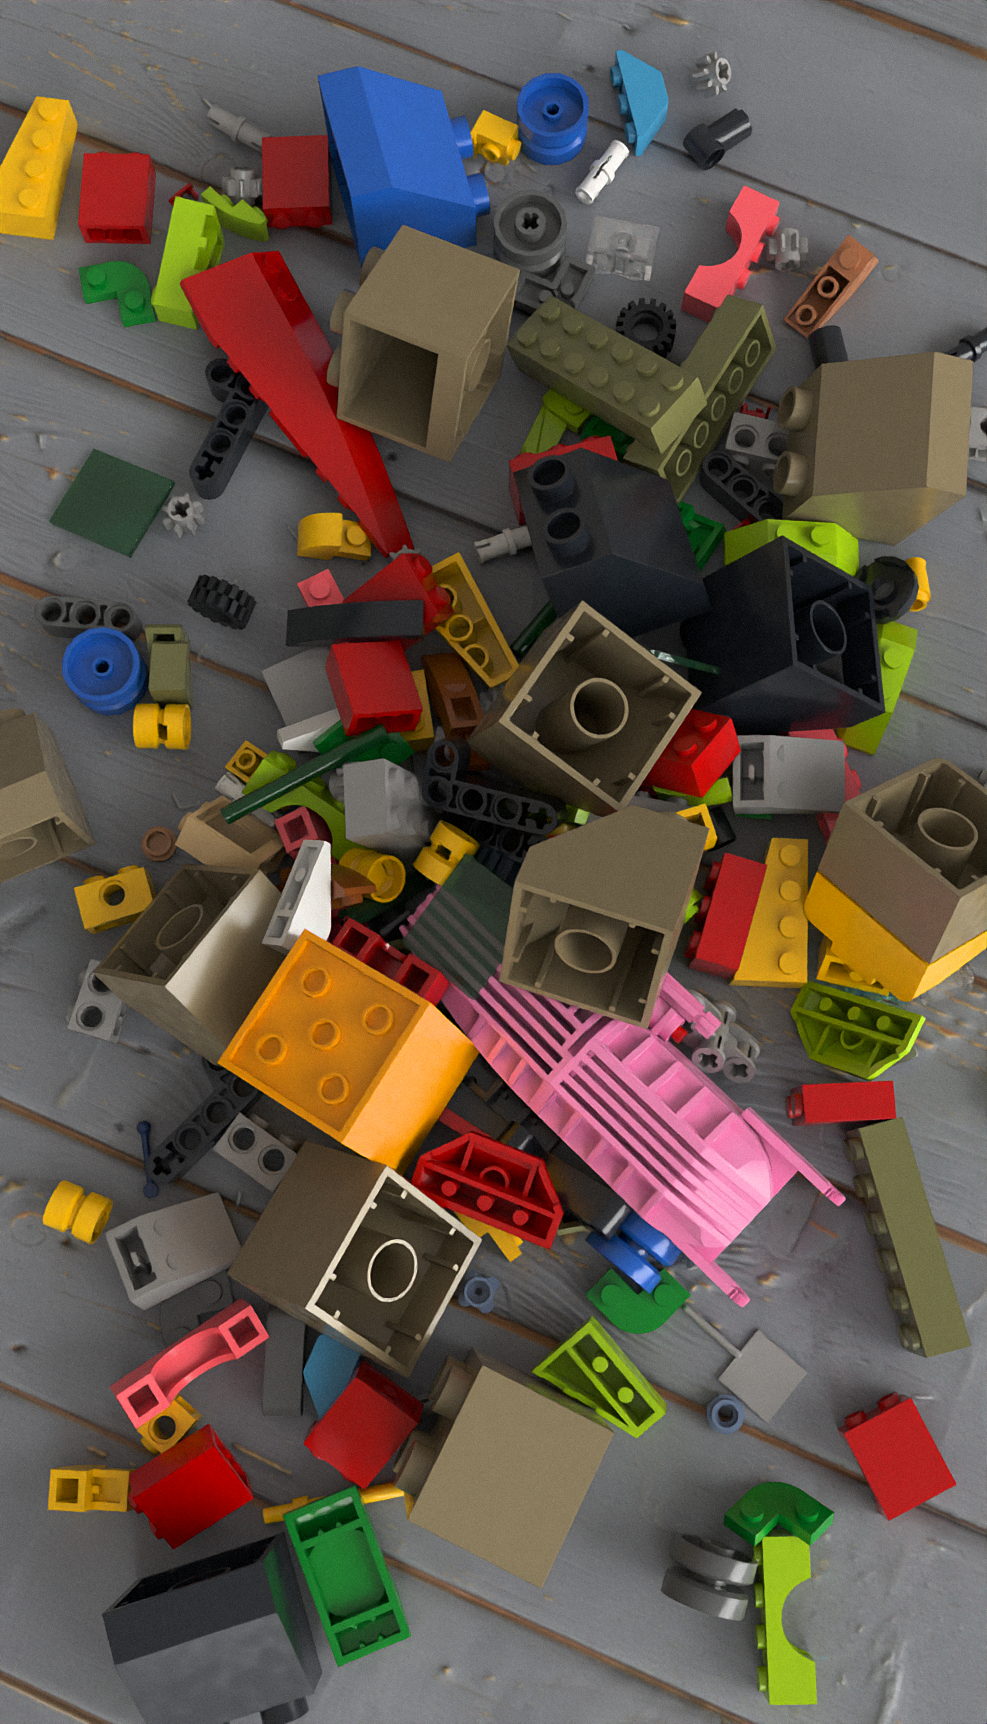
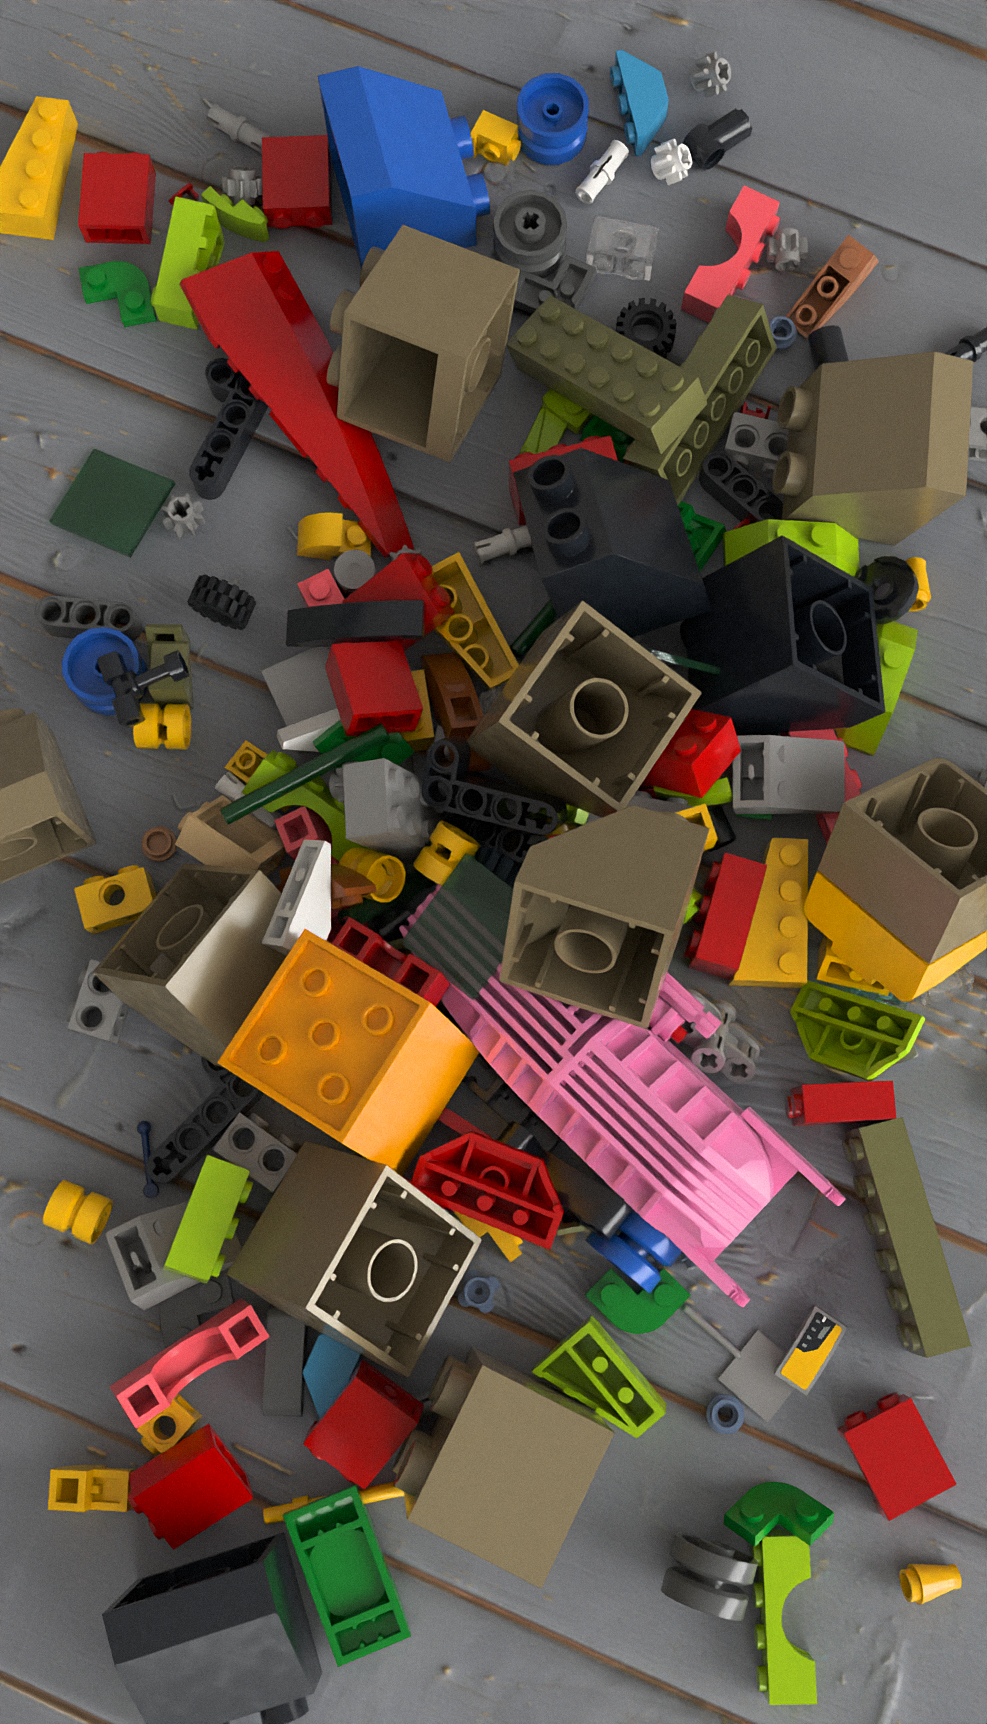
none -> black bar [97,650,190,728]
none -> lime wedge [163,1155,253,1284]
none -> light grey piece [334,550,376,599]
none -> white gear [651,138,692,185]
none -> sand blue plate [768,316,797,350]
none -> slope [774,1304,847,1396]
none -> yellow cone [899,1564,962,1605]

